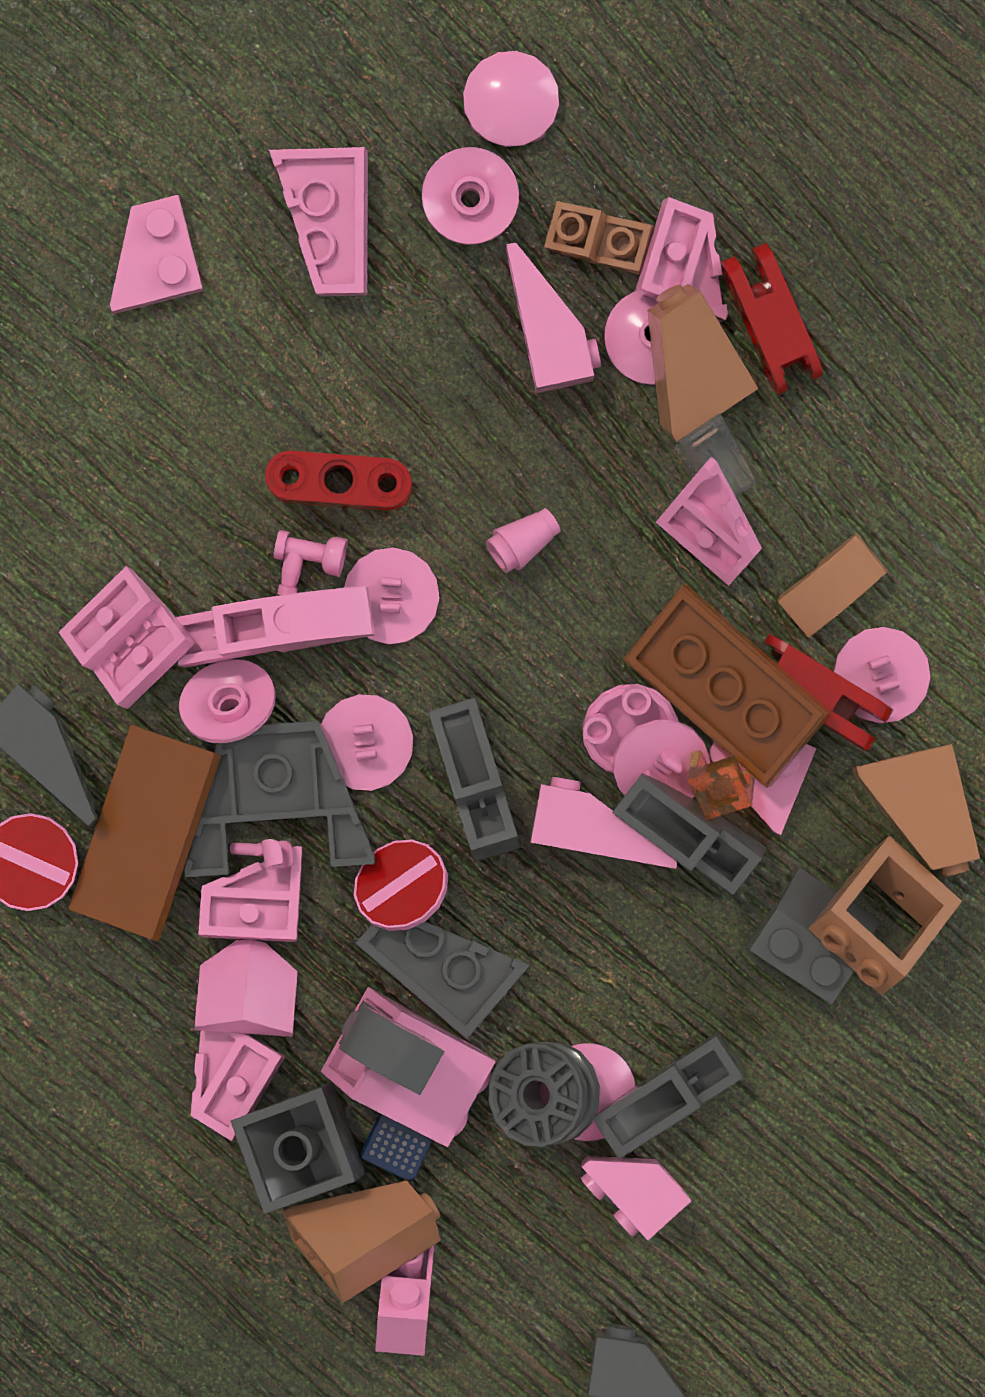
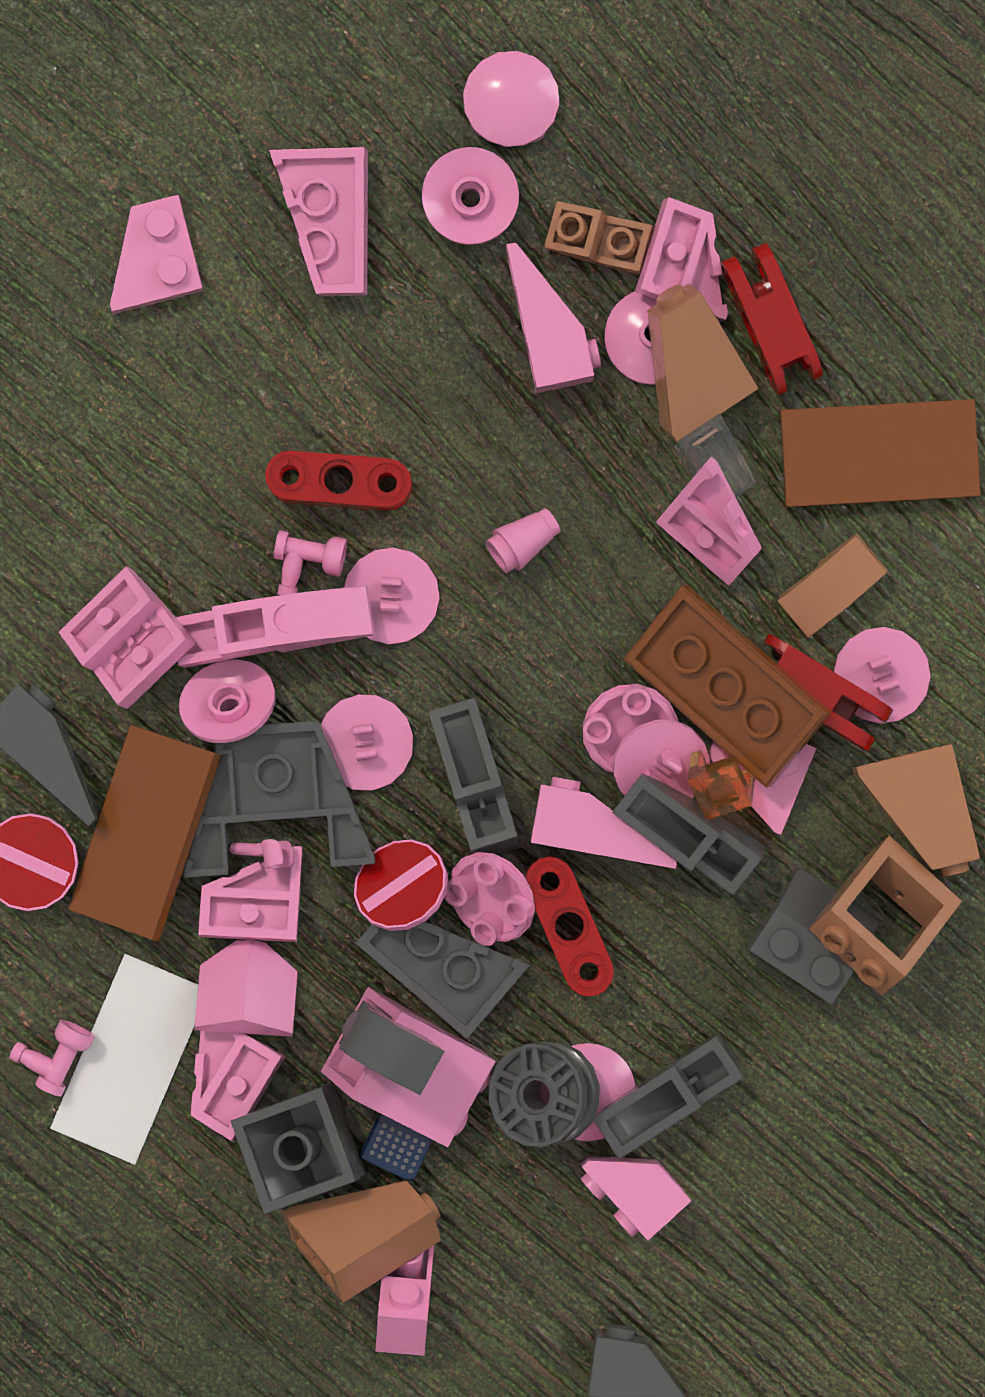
none -> bright pink piece [9,1020,95,1096]
none -> white sticker [50,954,198,1165]
none -> bright pink dish [444,852,535,946]
none -> red piece [525,856,614,997]
none -> dark orange tile [780,399,981,508]

